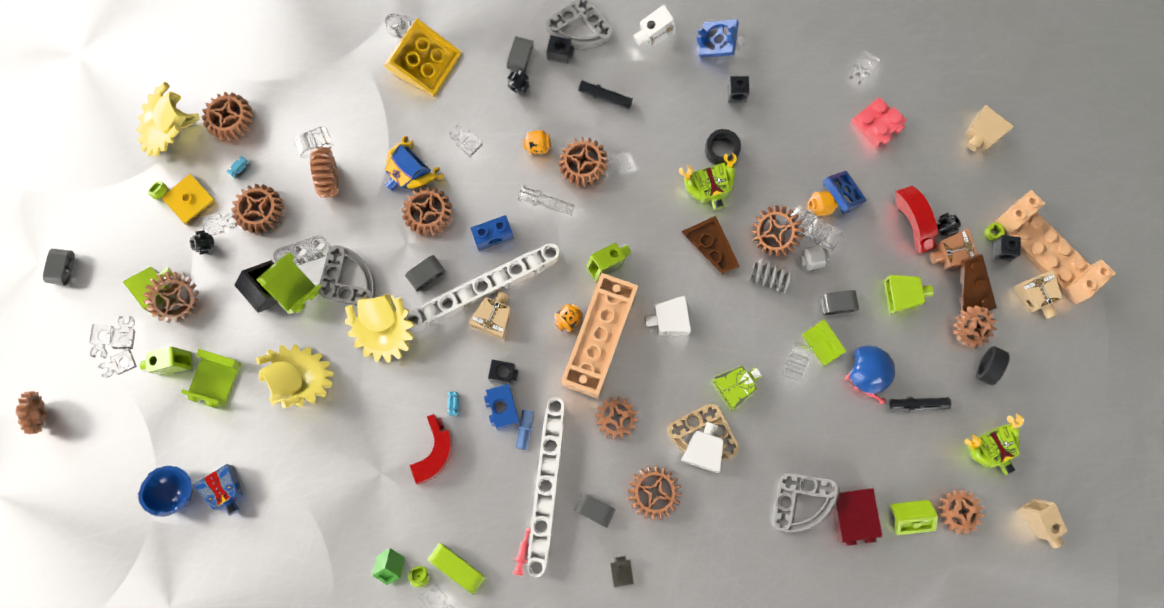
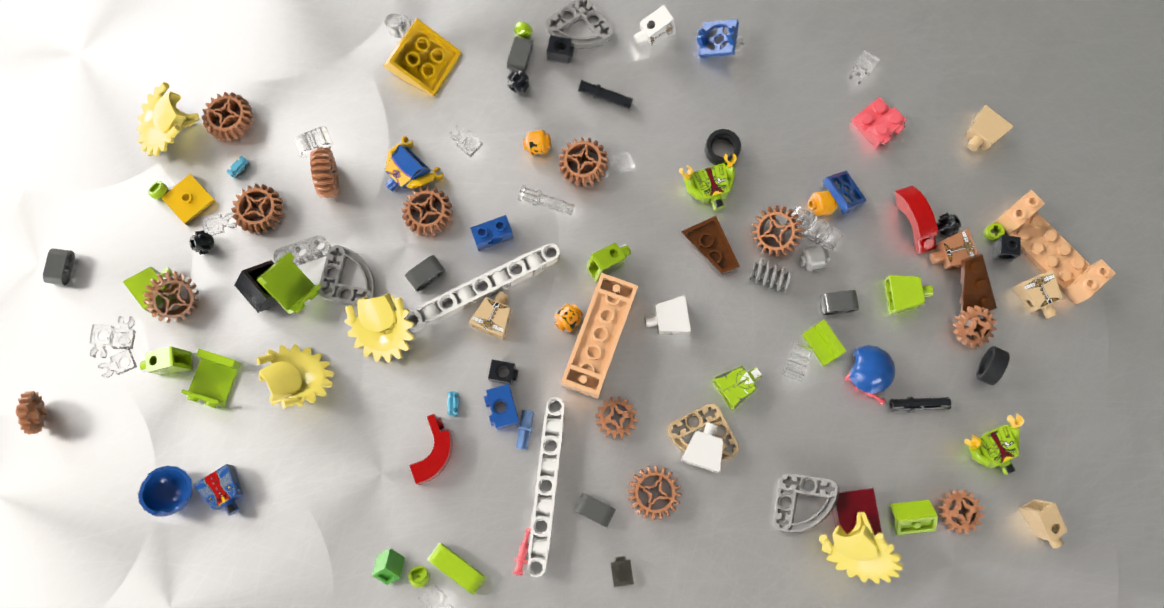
black brick [727,76,749,102] -> none
none -> lime tile [514,22,533,39]
none -> light yellow piece [819,512,903,584]

